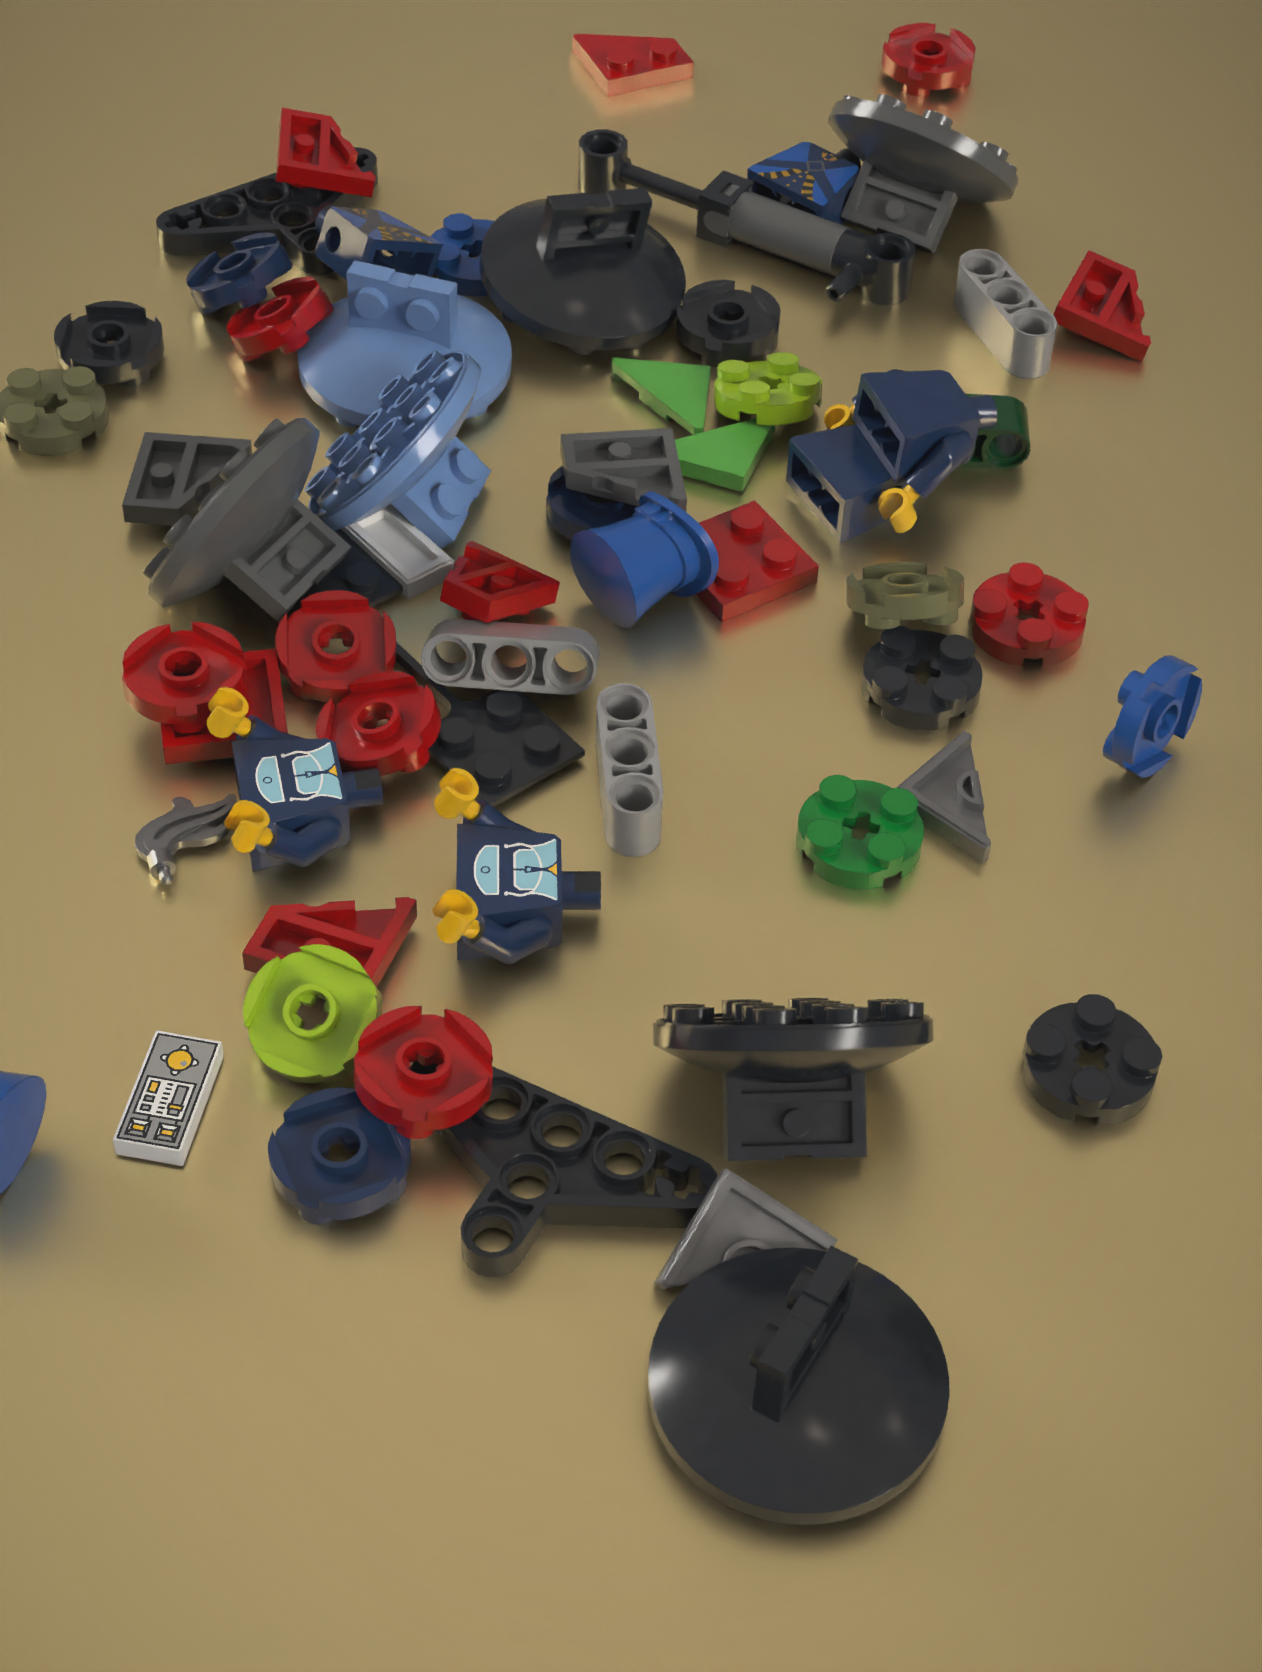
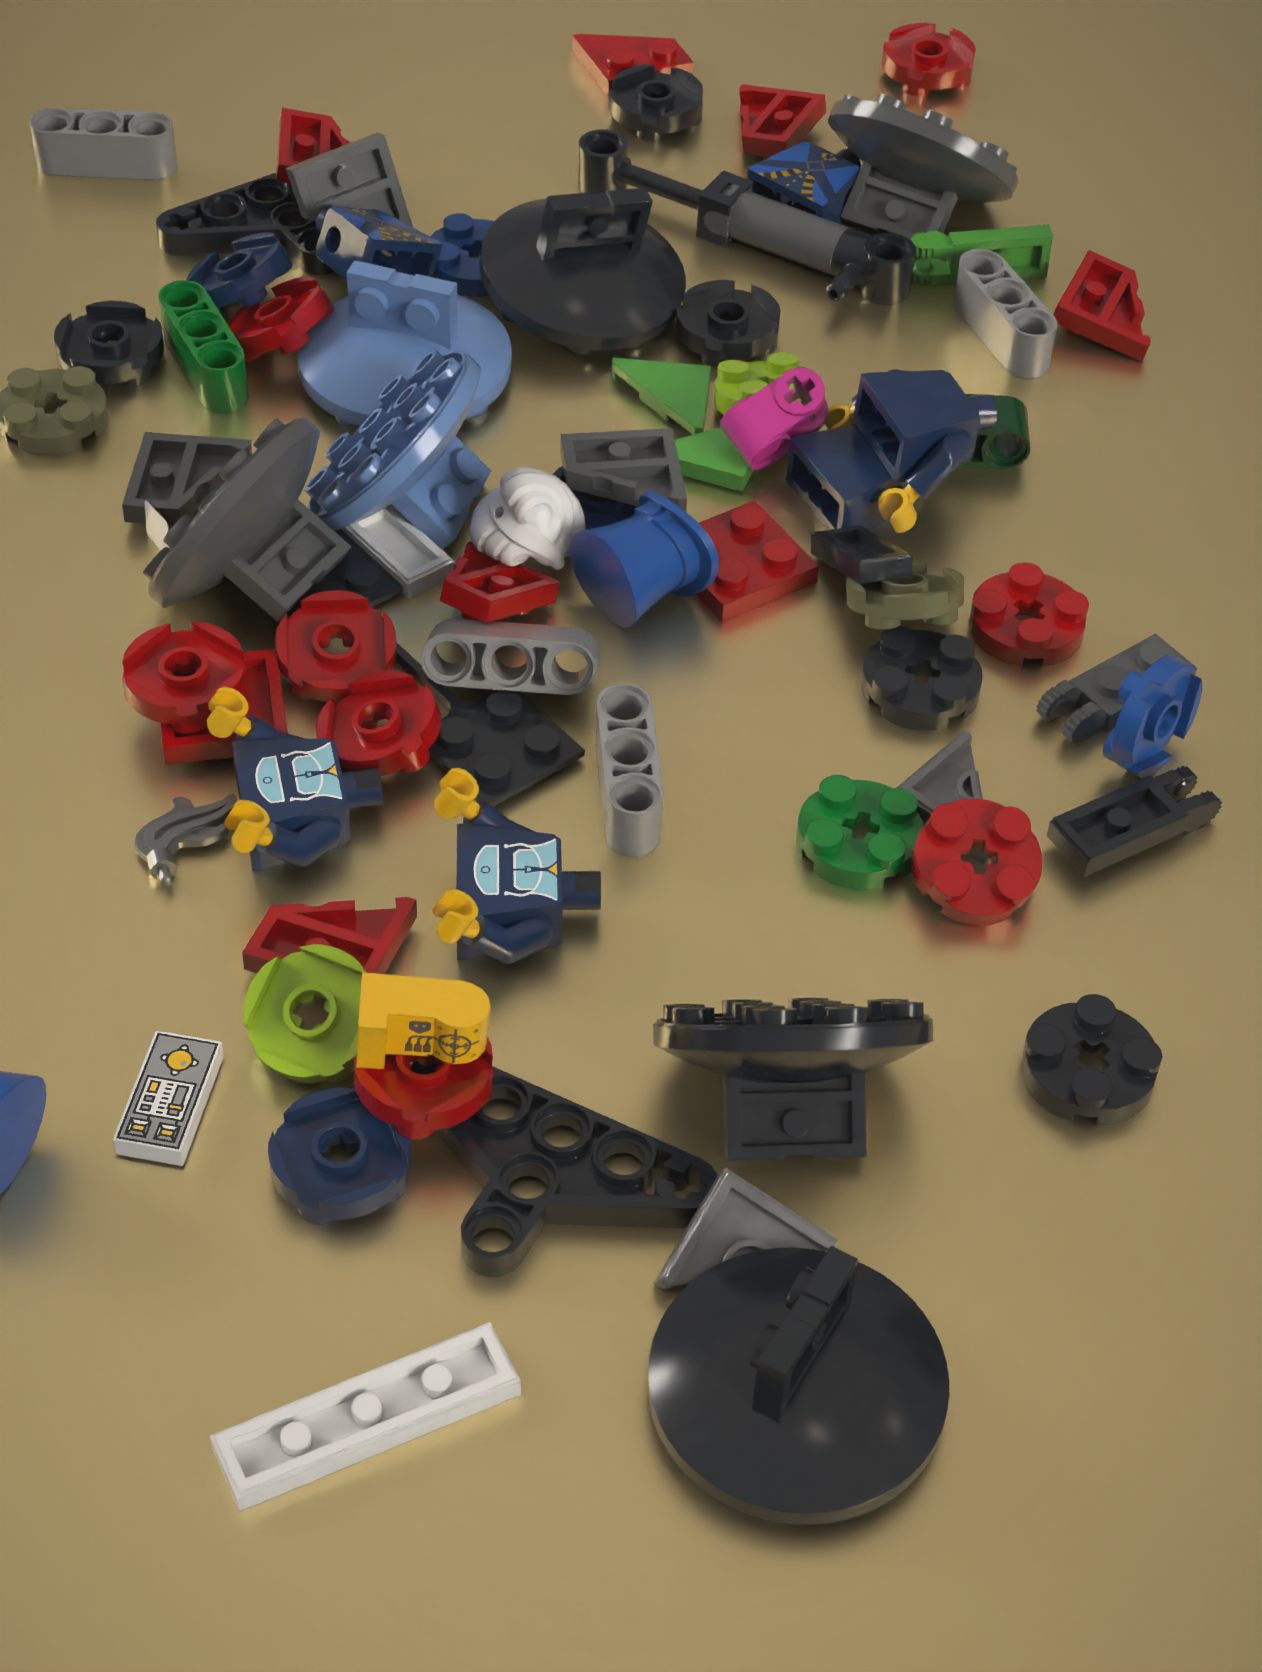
none -> light grey beam [29,108,178,180]
none -> white sticker [144,500,170,550]
none -> green beam [158,280,249,414]
none -> white tile [210,1322,521,1512]
none -> dark grey wing [286,133,413,227]
none -> yellow leg [356,972,491,1069]
none -> white hair [469,467,586,570]
none -> black plate [609,65,703,141]
none -> dark pink piece [720,368,828,470]
none -> red wing [739,84,826,159]
none -> black tile [811,525,913,584]
none -> bright green hinge [910,224,1053,286]
none -> red plate [911,799,1042,926]
none -> dark grey hinge [1036,634,1197,744]
none -> black hinge [1047,766,1222,877]

